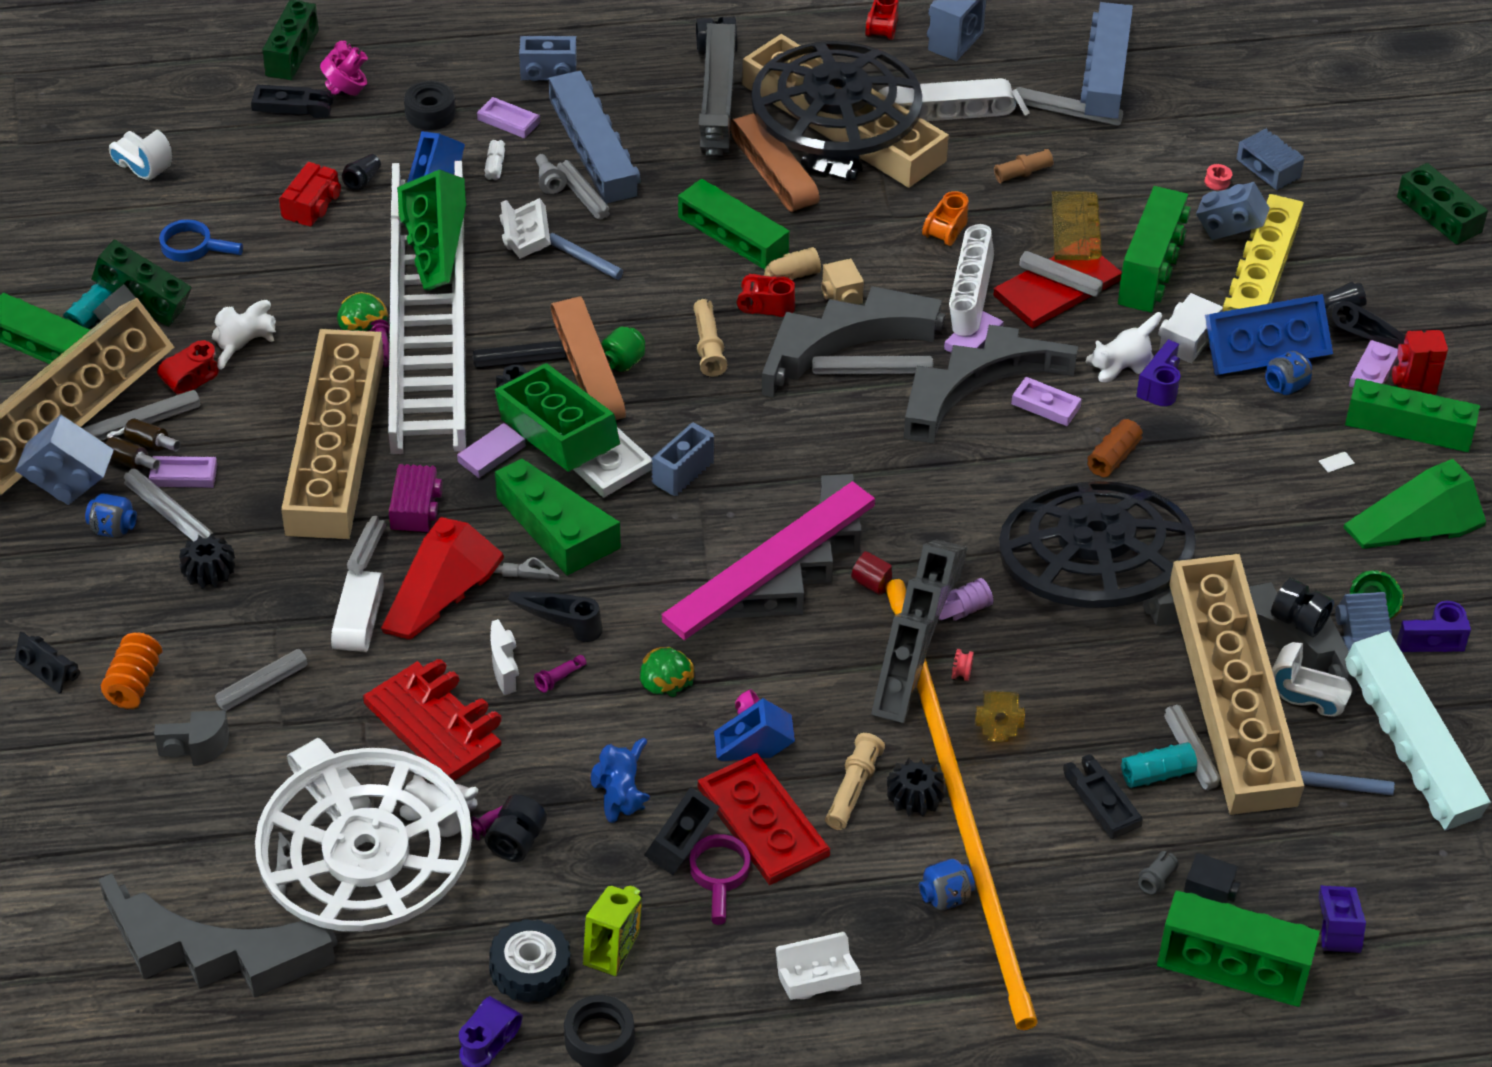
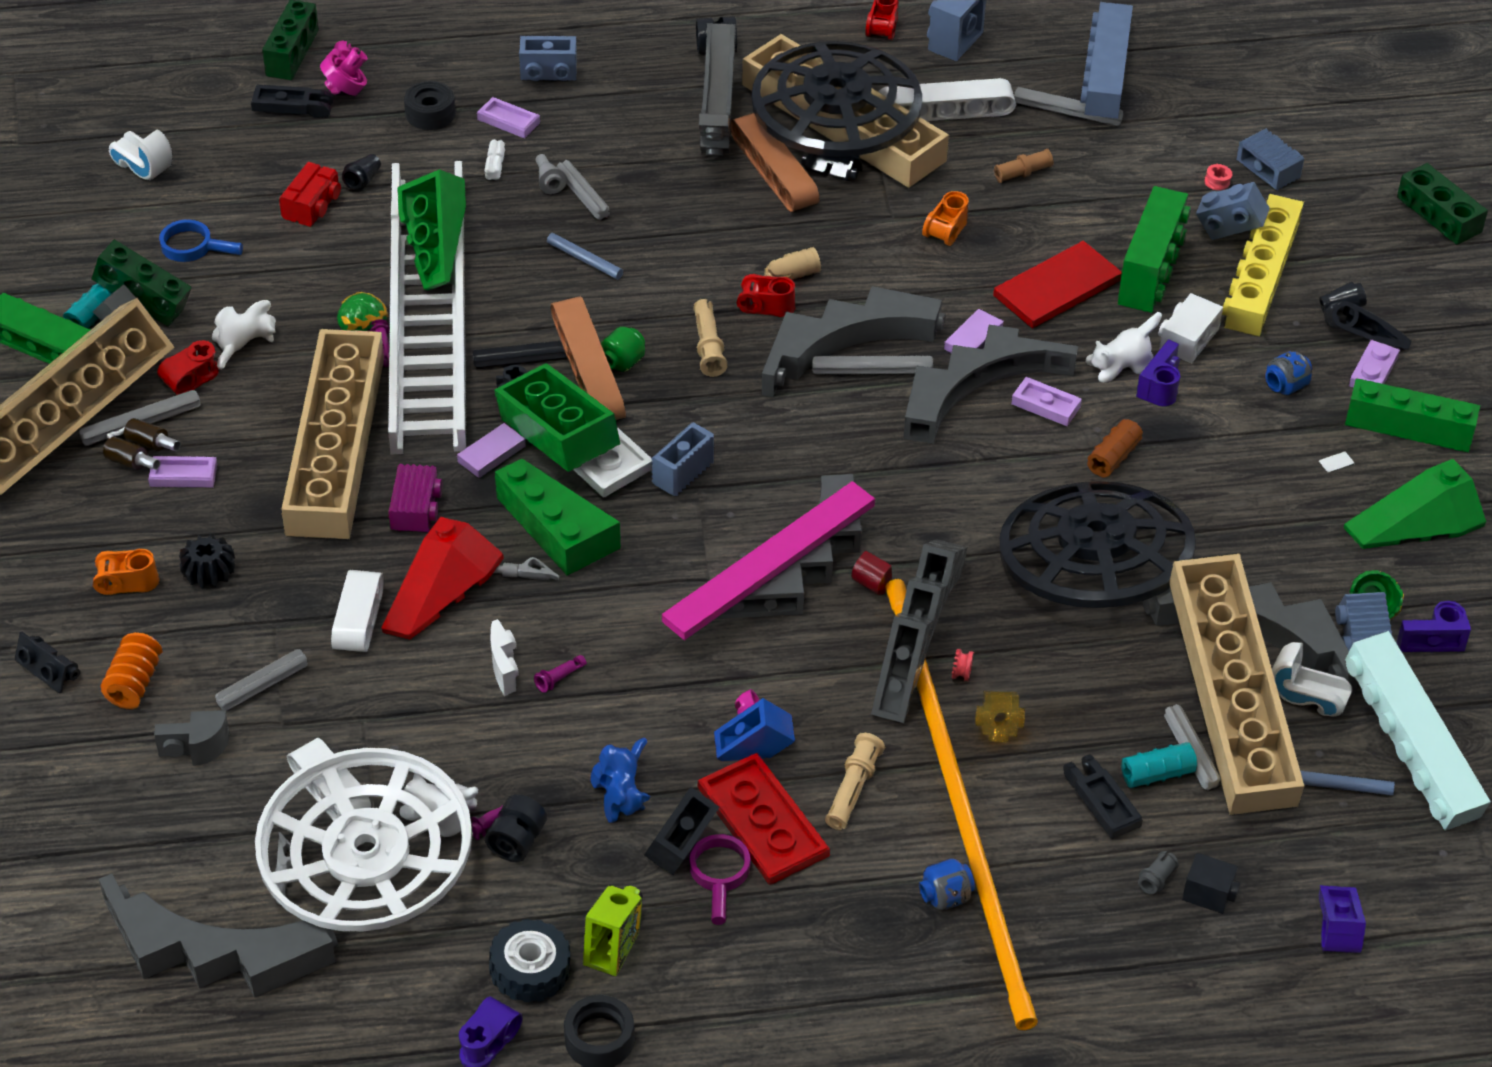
sand blue brick [15,415,114,505] -> none
blue head [85,494,137,538] -> none
light grey axle [123,469,213,541] -> none
light grey axle [347,516,386,575] -> none
red hinge [363,659,502,781] -> none
blue slope [407,131,465,183] -> none
white bracket [499,198,551,259] -> none
black piece [508,592,603,642] -> none
sand blue brick [549,70,641,204] -> none
green hair [640,647,694,697] -> none
green brick [678,178,790,269] -> none
white bracket [776,932,861,1000] -> none
tan brick [821,258,864,305] -> none
black gear [887,758,945,817] -> none
lavender hinge [939,578,993,620] -> none
white beam [949,224,994,336] -> none
white sticker [1011,89,1030,115] -> none
light grey axle [1019,251,1103,297] -> none
clear yellow windscreen [1051,191,1102,260] -> none
green brick [1157,890,1320,1007] -> none
blue plate [1205,294,1333,375] -> none
black wheel [1271,578,1334,637] -> none
red brick [1392,330,1448,395] -> none
none -> orange piece [93,549,160,595]

